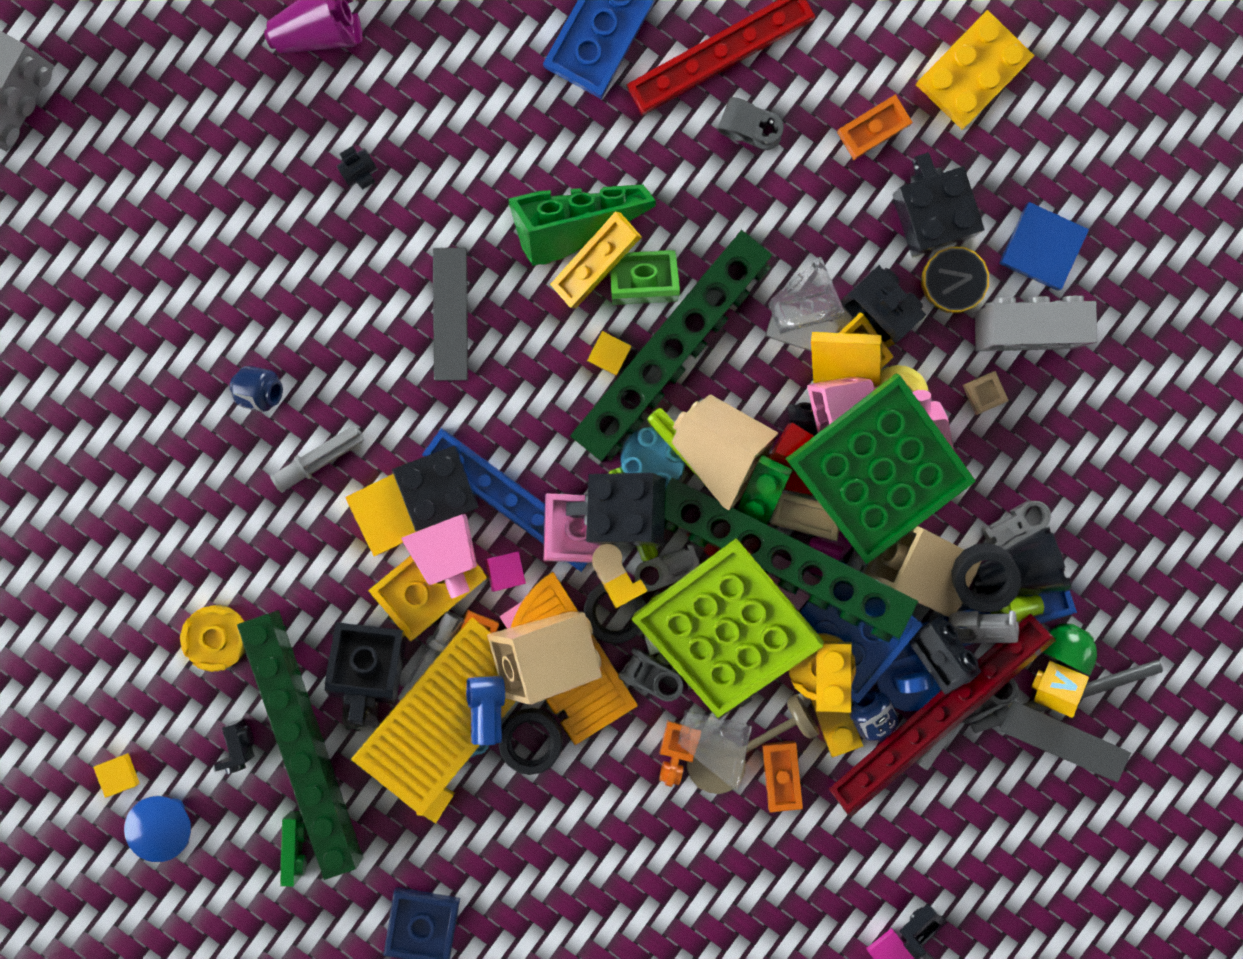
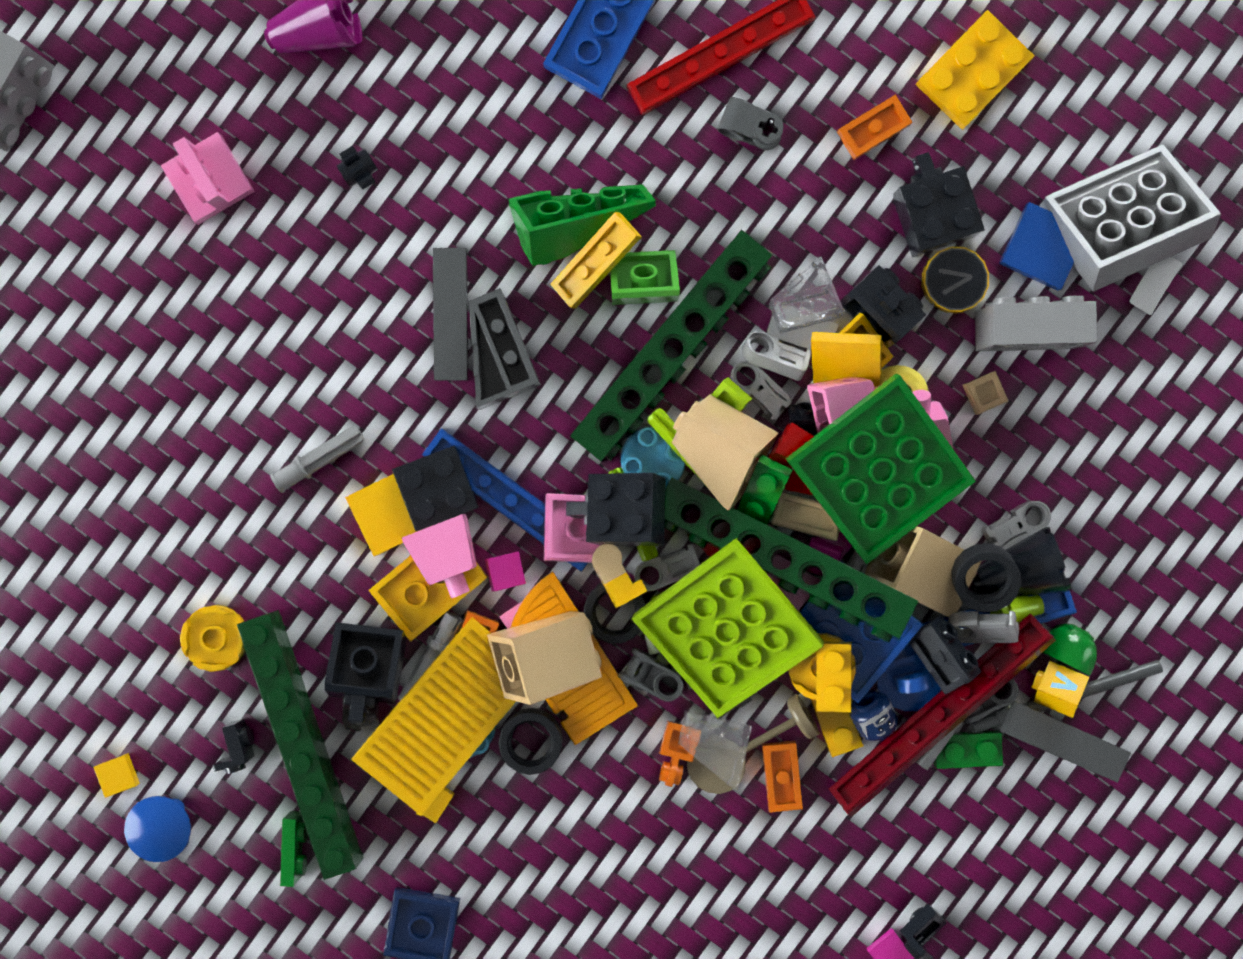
dark blue head [230,366,283,412] -> none
blue piece [466,676,505,746] -> none
yellow tile [587,331,632,376] -> none
none -> bright pink bracket [161,132,255,225]
none -> dark grey wedge [469,288,541,410]
none -> lime plate [712,377,752,412]
none -> light grey piece [730,361,792,420]
none -> light grey piece [742,331,811,381]
none -> green plate [934,730,1003,769]
none -> light grey slope [1044,144,1221,292]
none -> white sticker [1130,256,1182,315]

